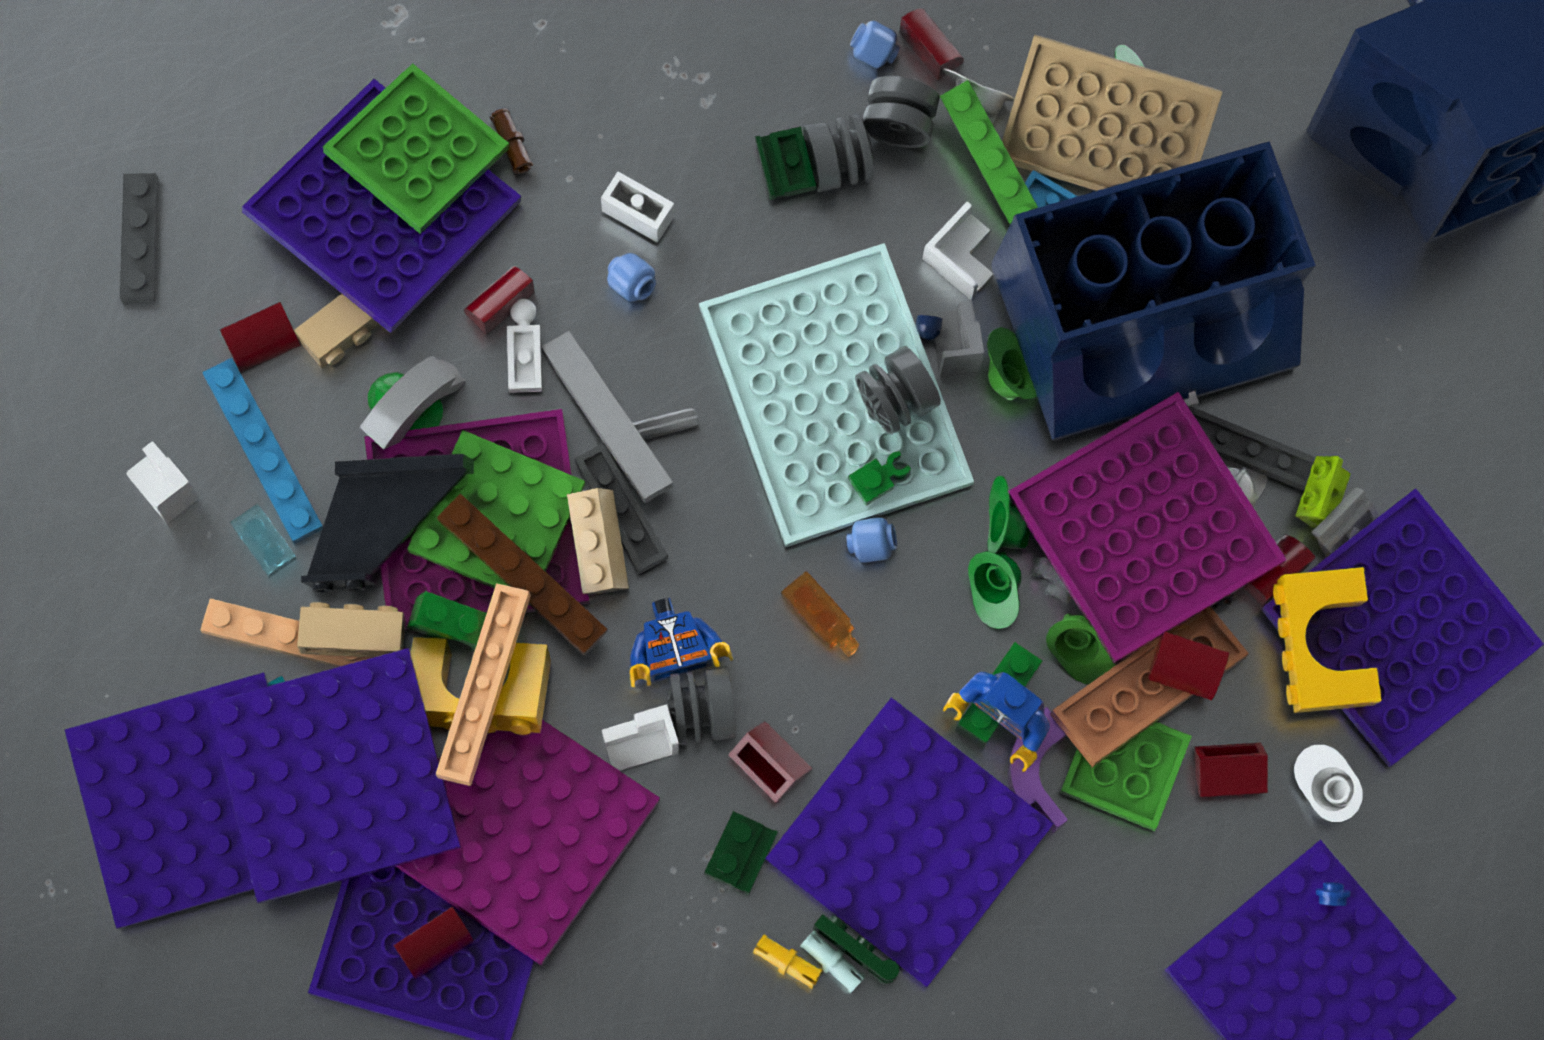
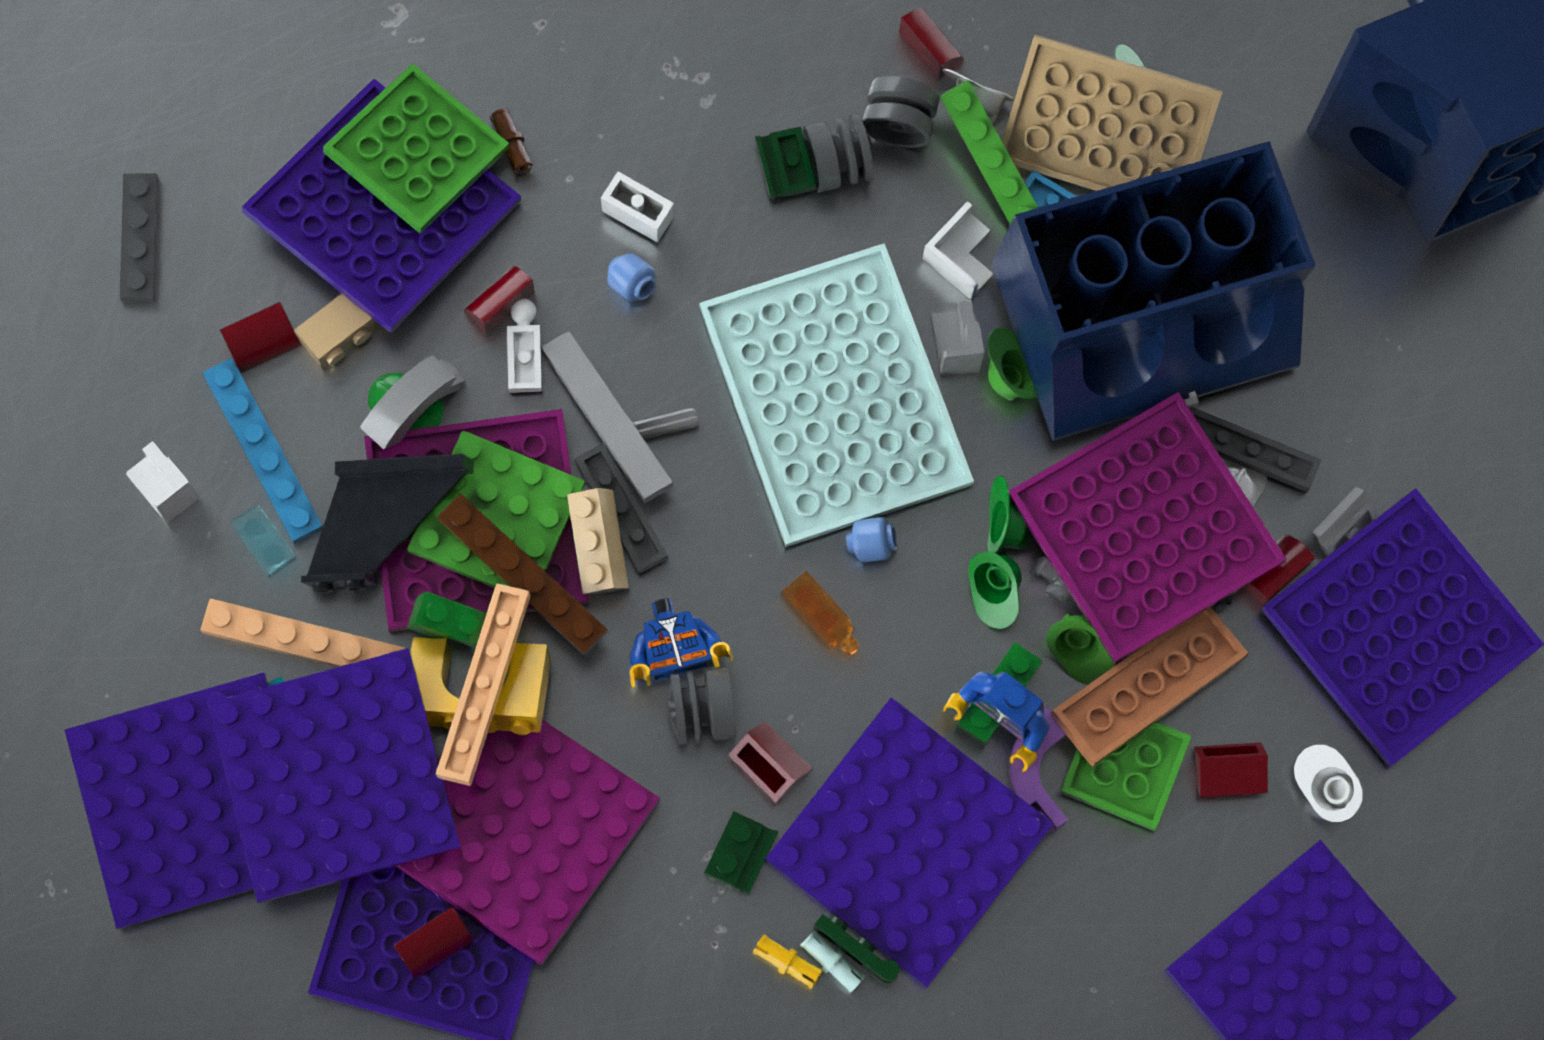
tan brick [297,602,406,658] -> none
white panel [601,704,679,771] -> none
green plate [848,451,911,506] -> none
medium blue head [850,20,900,69] -> none
dark grey wheel [855,346,941,434] -> none
dark blue hinge [916,315,943,340] -> none
dark red brick [1147,632,1229,700] -> none
yellow arch [1273,567,1381,713] -> none
lime bracket [1295,456,1351,529] -> none
blue plate [1316,882,1351,906] -> none

